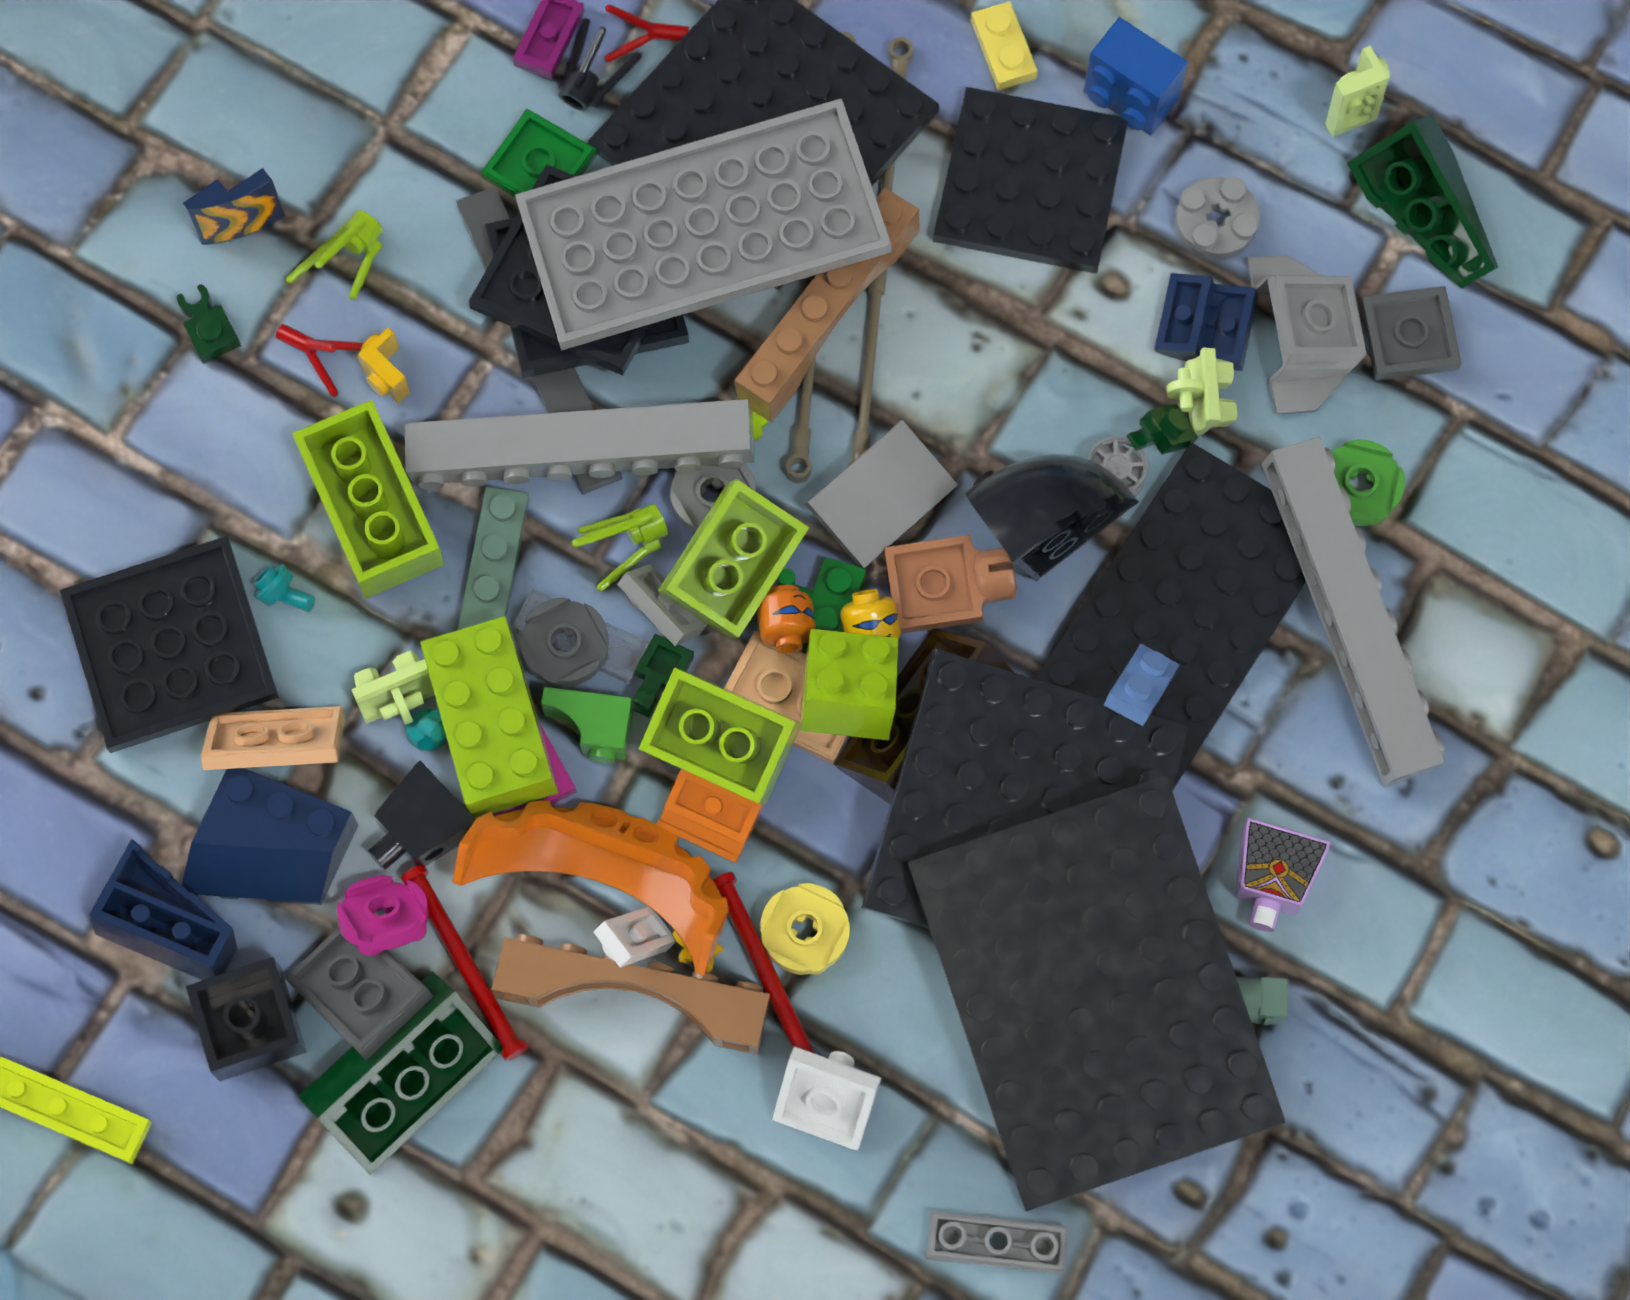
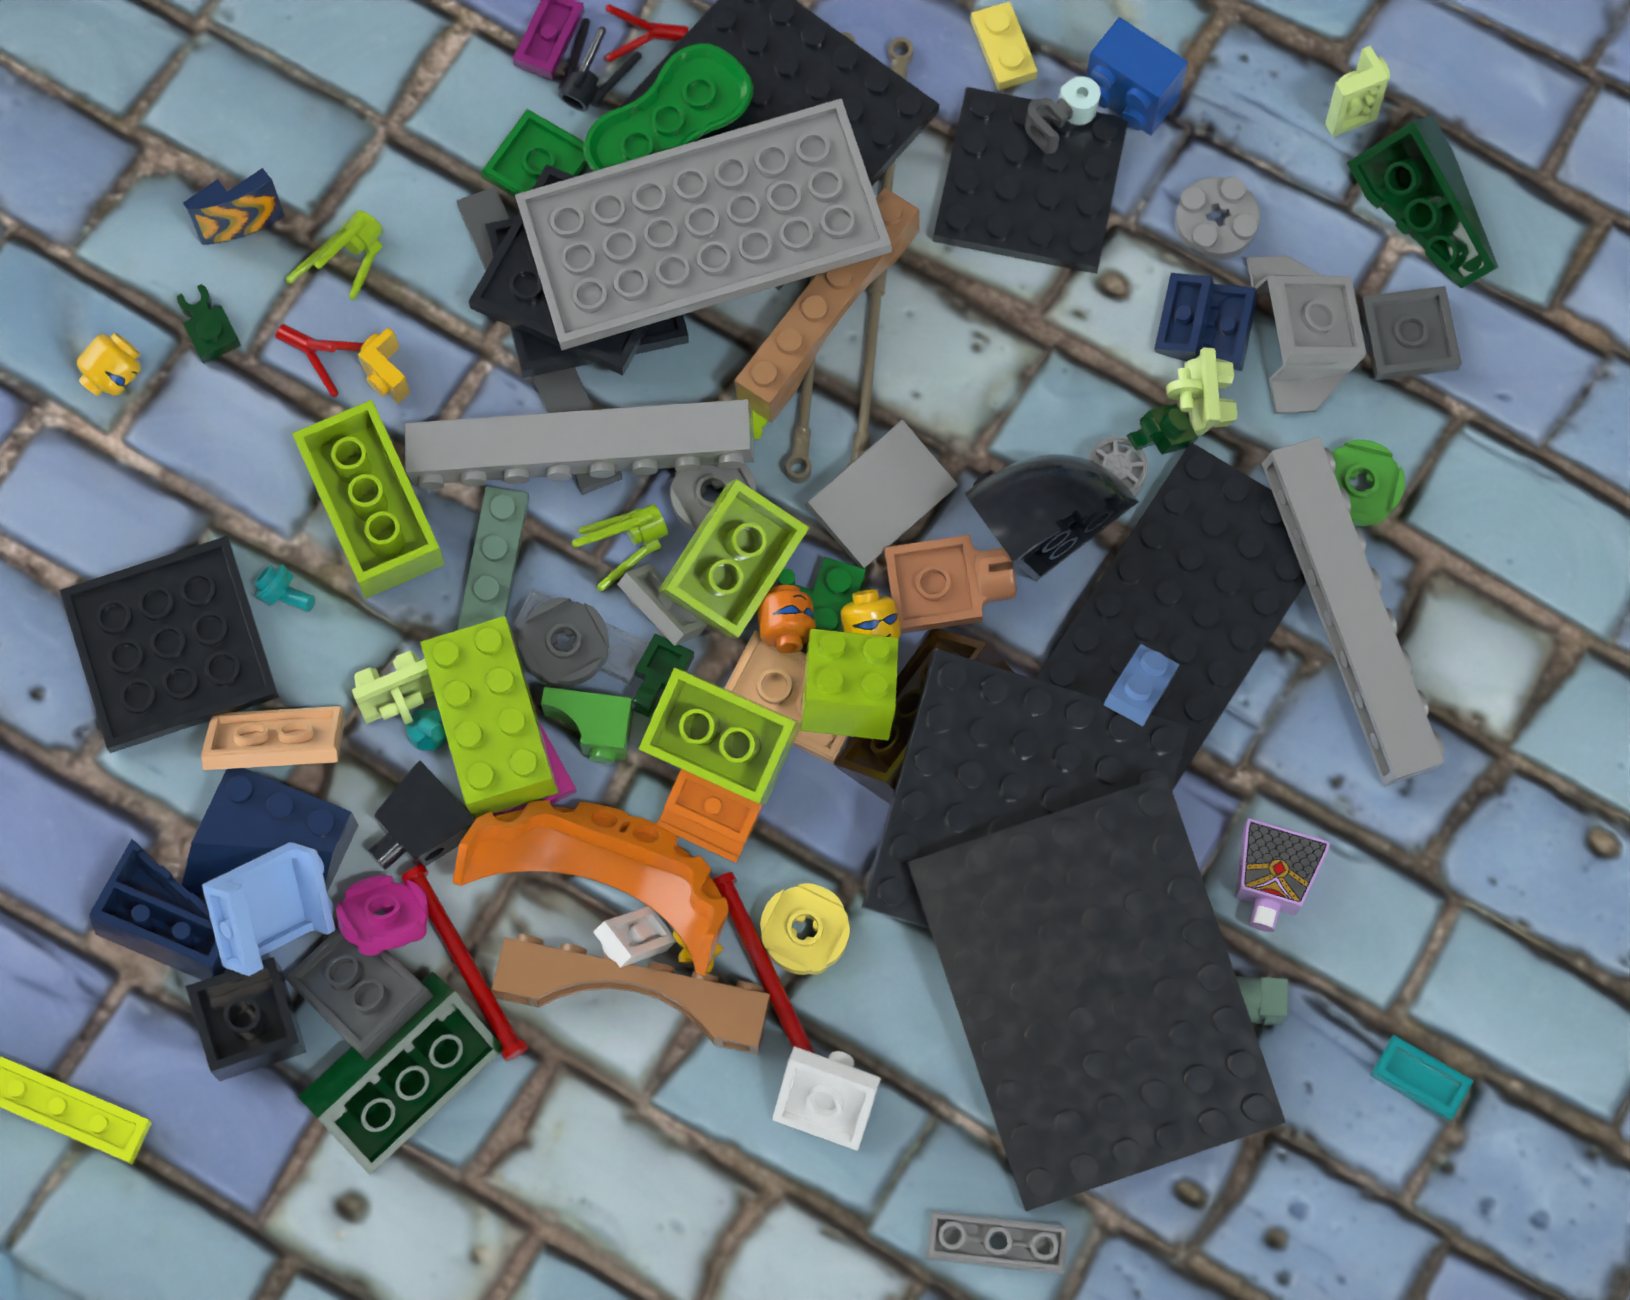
none -> yellow head [77,332,141,397]
none -> light blue panel [202,842,335,976]
none -> green plate [583,43,753,172]
none -> leg [1025,76,1100,154]
none -> teal tile [1370,1034,1474,1122]

